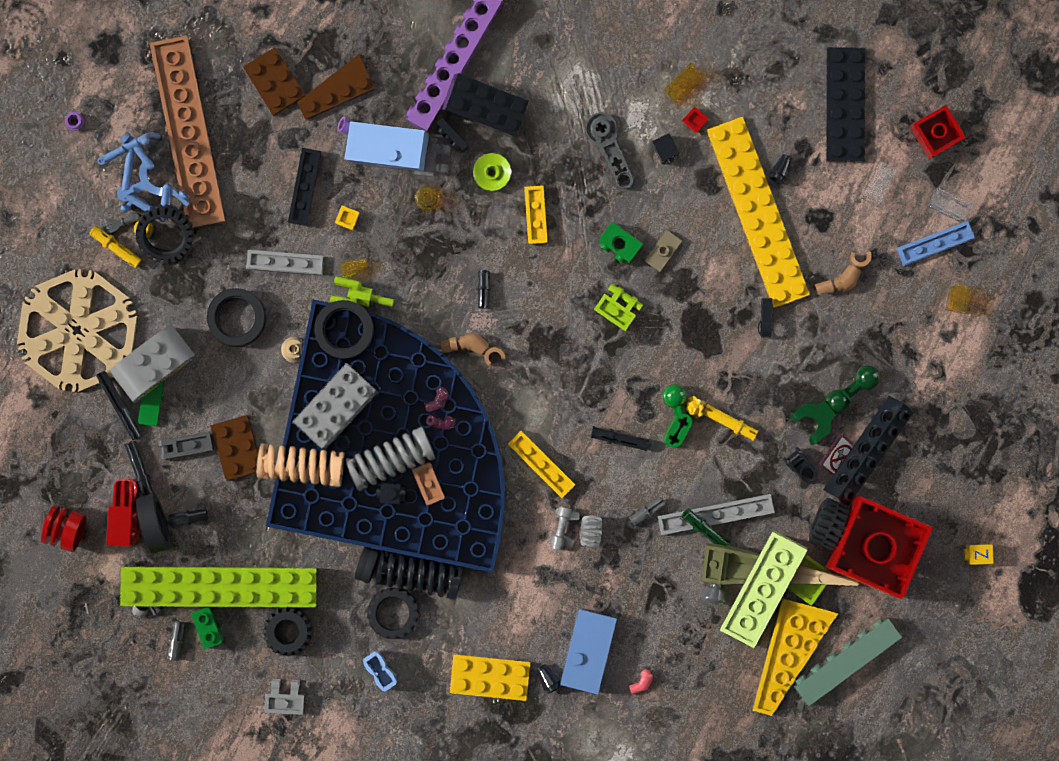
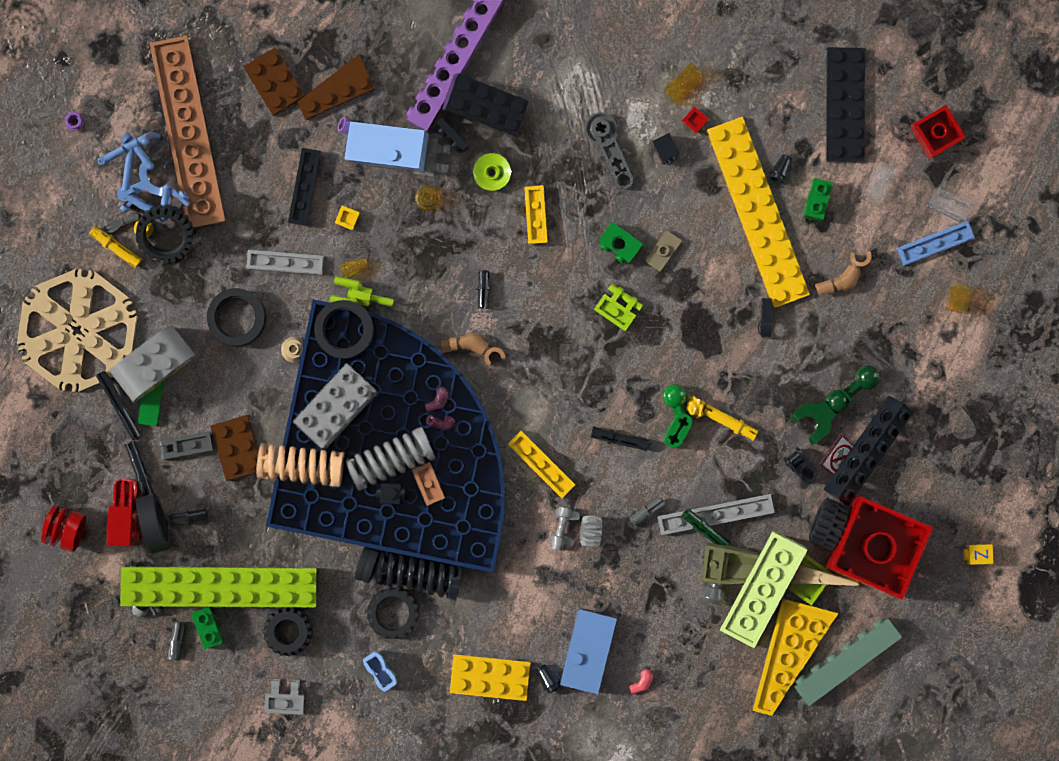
none -> green brick [802,178,833,222]

